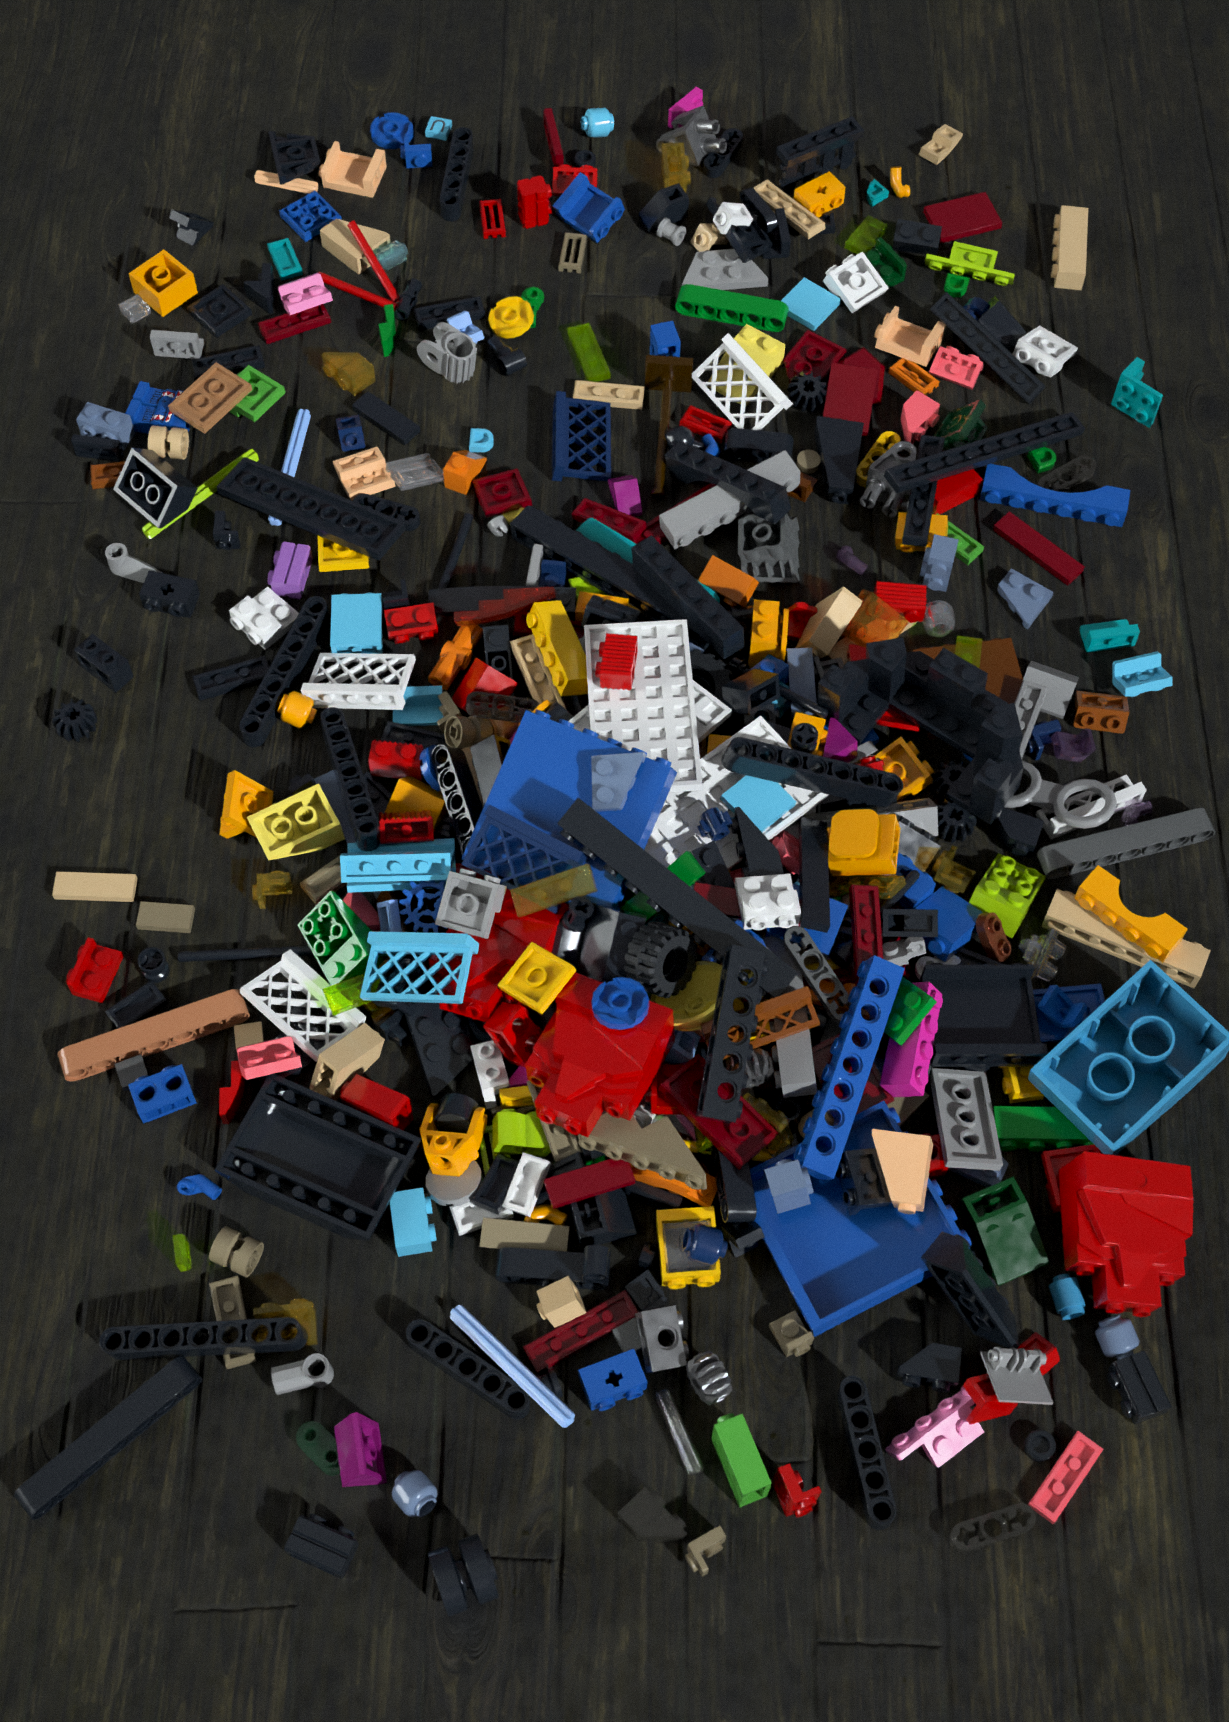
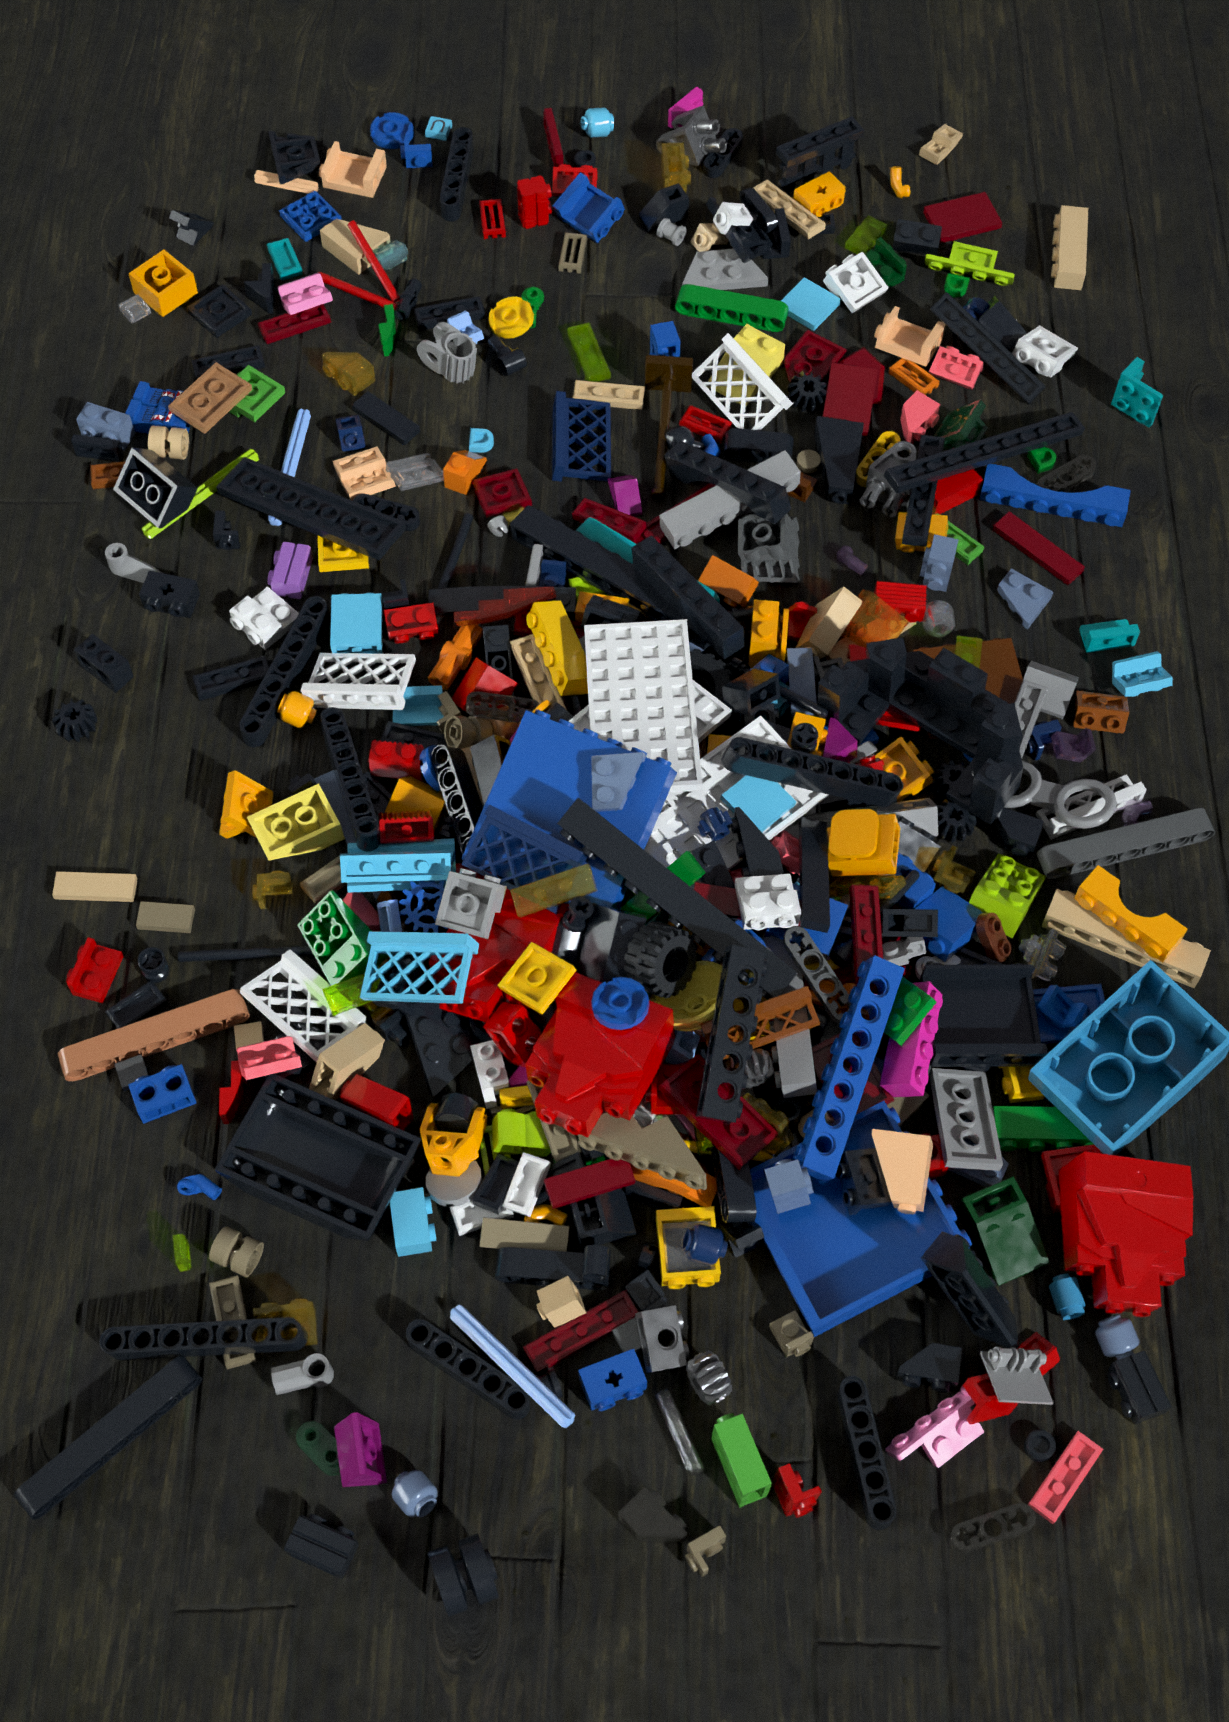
light grey bracket [150,330,204,359] -> none
red brick [595,633,638,691] -> none
teal tile [866,179,889,207] -> none

